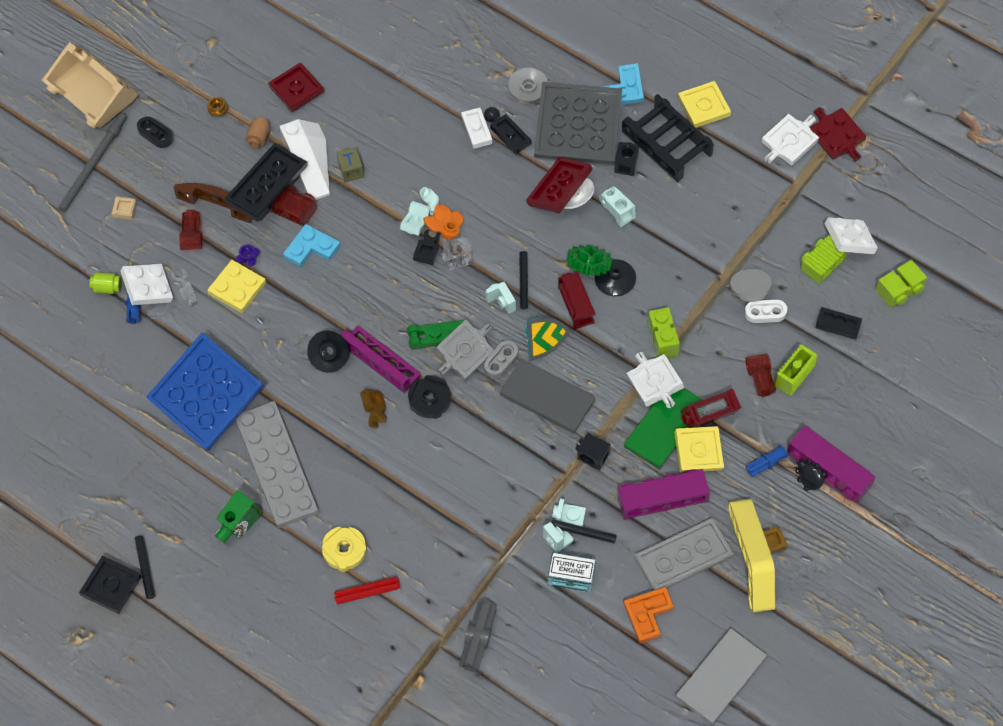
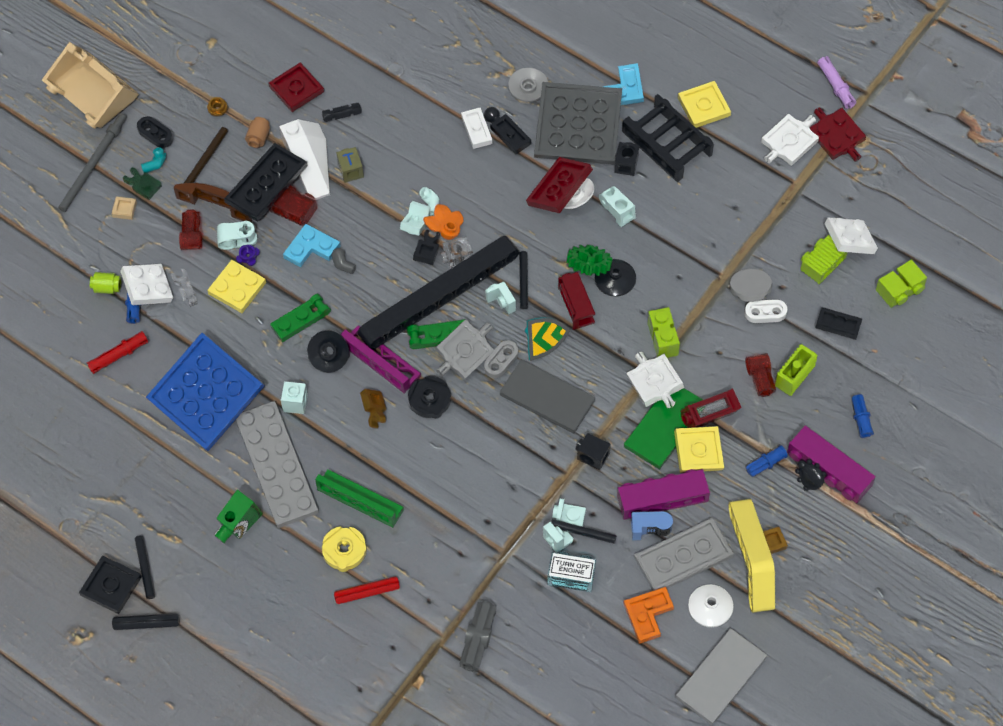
none -> red pin [87,331,149,374]
none -> black axle [112,613,179,630]
none -> clear green plate [123,167,162,200]
none -> teal arm [141,148,166,174]
none -> dark brown bar [184,127,228,183]
none -> light aqua piece [217,221,258,250]
none -> green plate [270,294,331,343]
none -> light aqua brick [281,381,308,414]
none -> green fence [315,469,404,528]
none -> black axle [322,102,361,122]
none -> dark grey arm [331,247,356,274]
none -> black beam [357,236,520,350]
none -> medium blue leg [631,512,673,540]
none -> white dish [688,584,733,627]
none -> lavender pin [817,56,856,109]
none -> blue axle [852,394,874,438]

